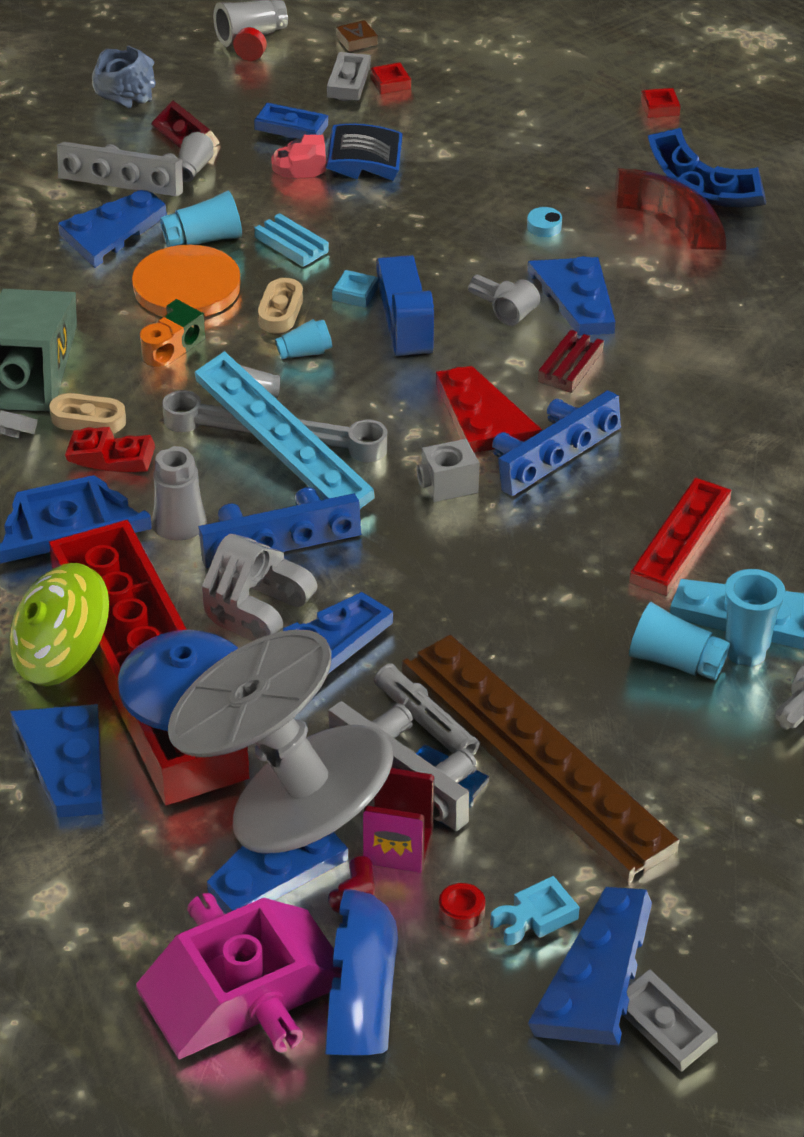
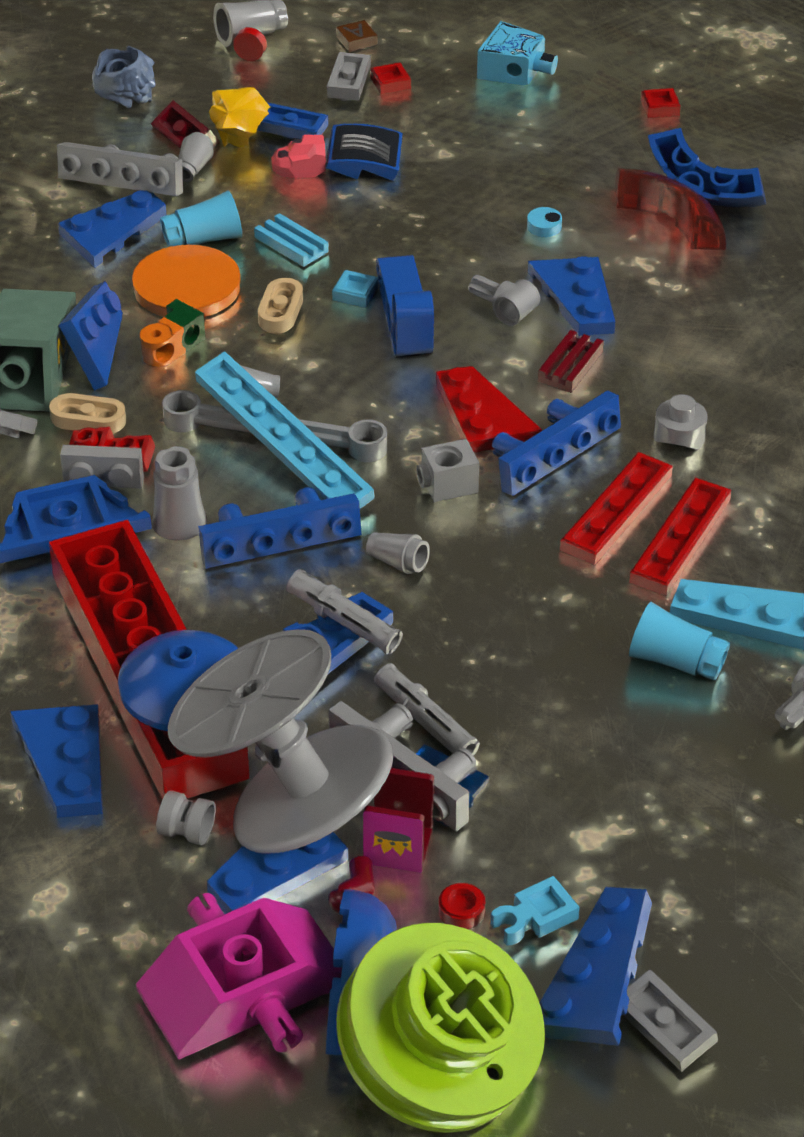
lime dish [9,563,109,686] -> none
light grey piece [202,534,317,641] -> none
medium azure cone [275,319,333,360] -> none
reddish brown plate [402,634,679,883] -> none
medium azure plant [725,569,786,667] -> none
none -> blue wing [59,281,123,391]
none -> light grey plate [60,445,144,488]
none -> light grey wheel [156,790,216,845]
none -> yellow hair [209,87,271,147]
none -> light grey pin [286,569,403,655]
none -> lime wheel [336,923,545,1133]
none -> light grey cone [366,532,430,574]
none -> medium azure torso [477,21,558,85]
none -> red tile [560,452,673,565]
none -> light grey piece [654,394,707,450]

